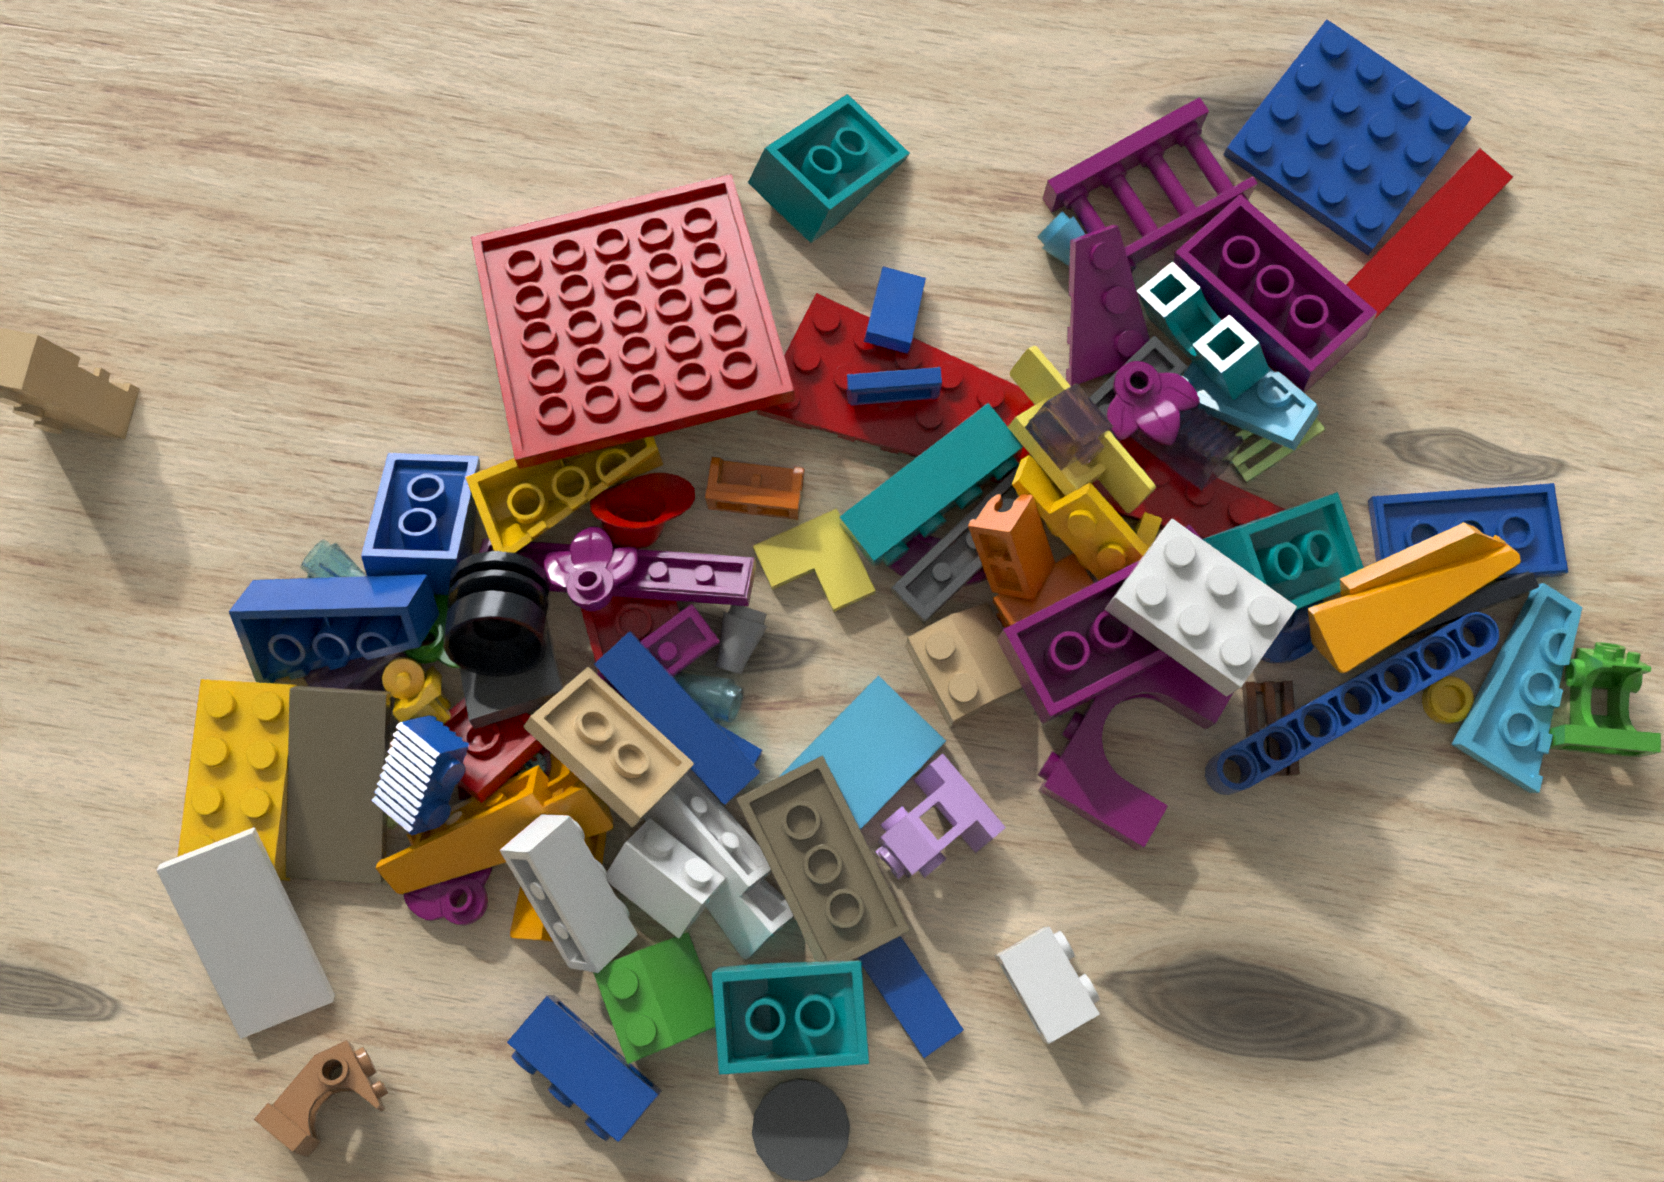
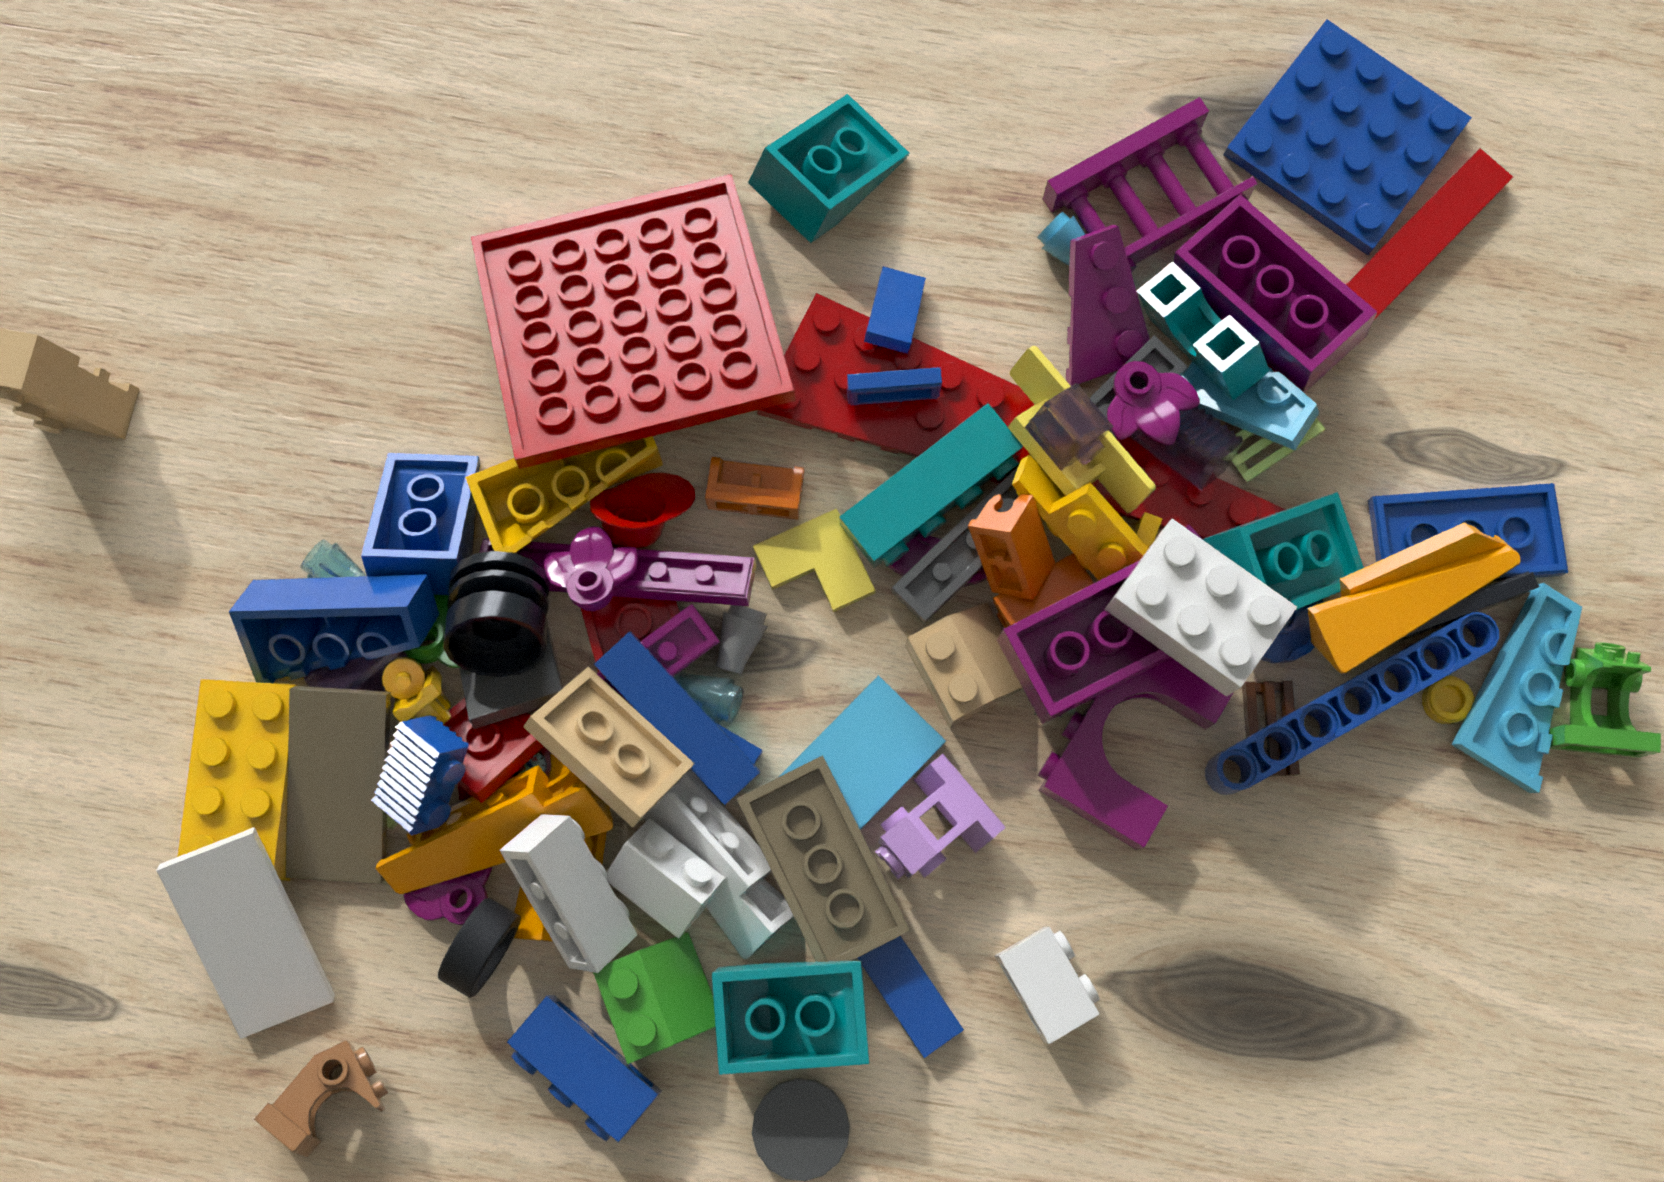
none -> black tyre [438,898,521,998]

